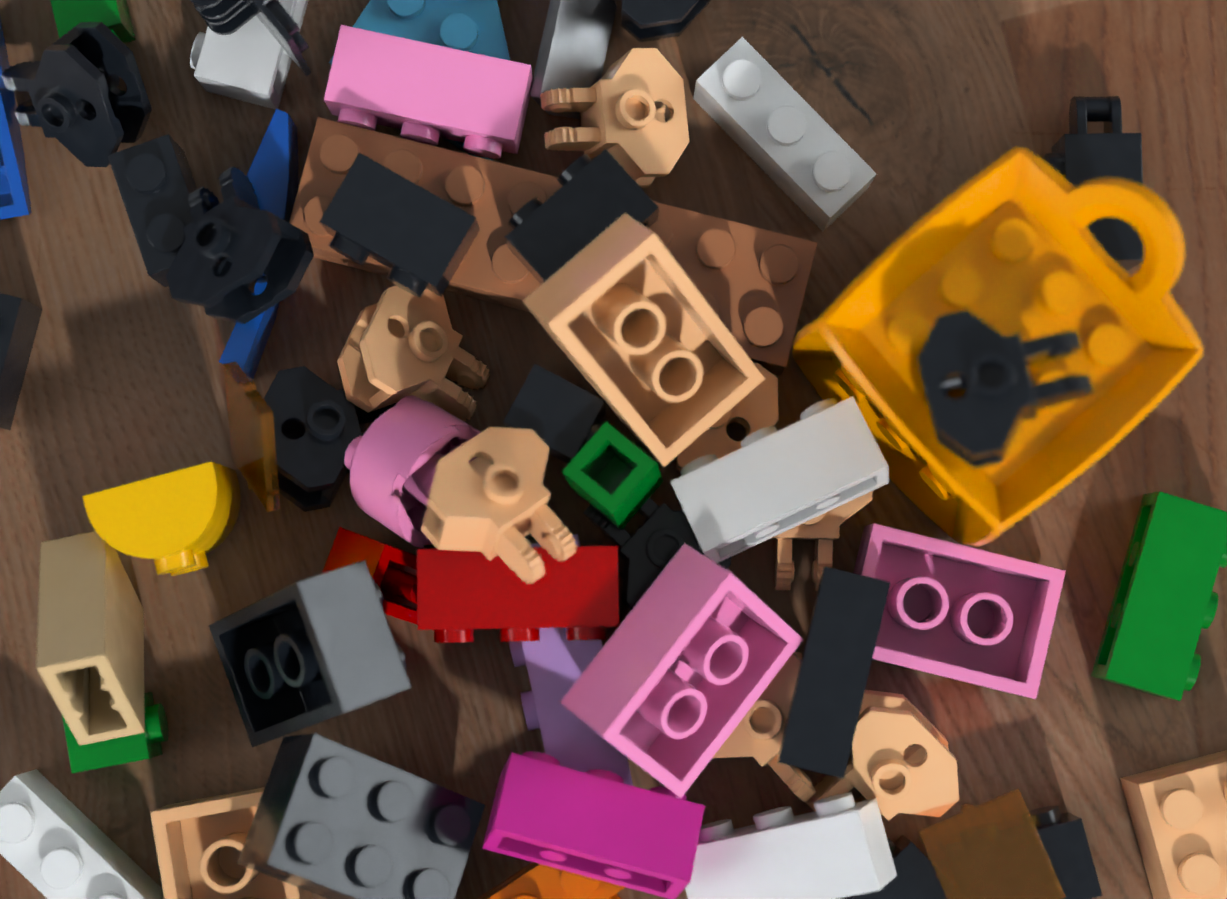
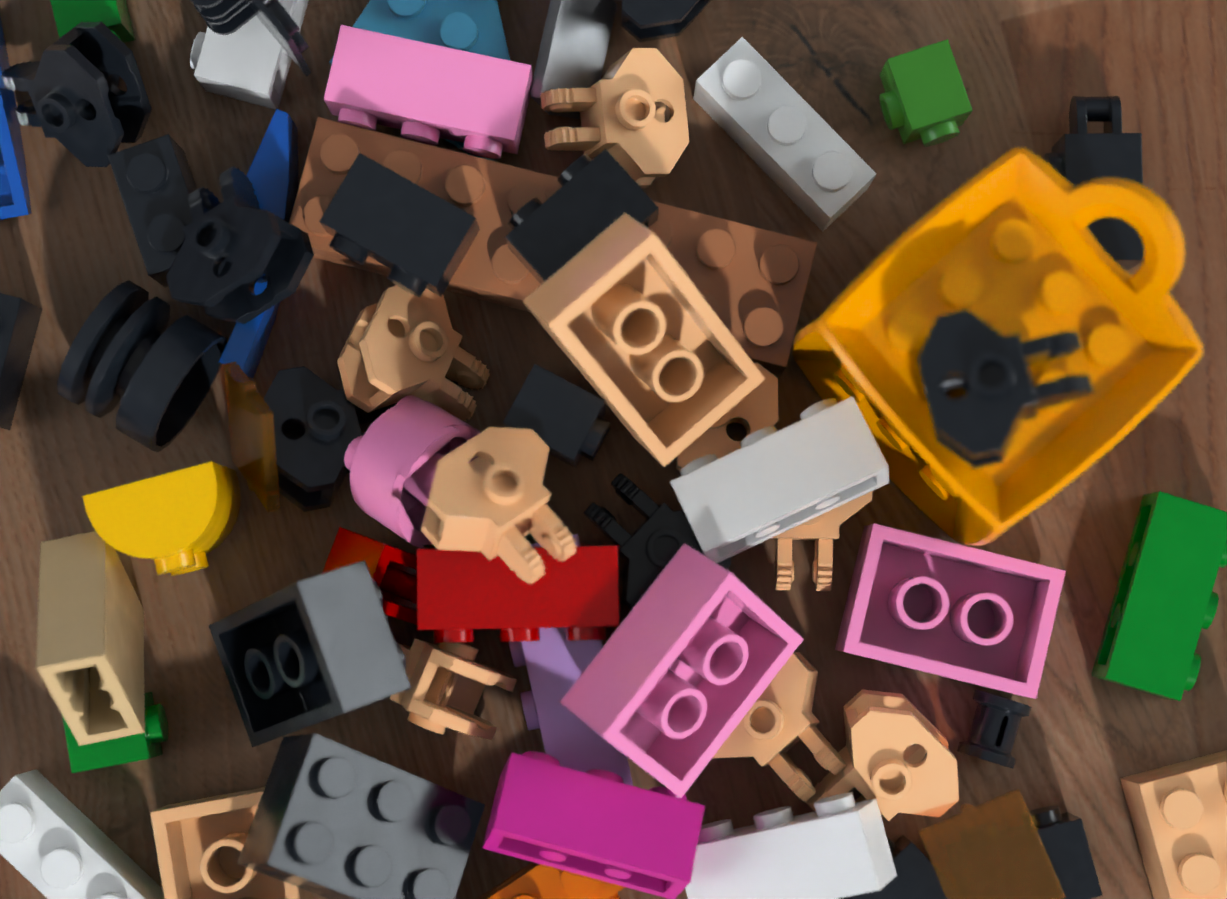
green brick [562,422,664,530] -> none
black tile [777,567,890,779] -> none
none -> black wheel [57,280,228,452]
none -> light nougat hinge [390,638,517,740]
none -> bright green brick [879,39,973,147]
none -> black bush [957,690,1031,769]

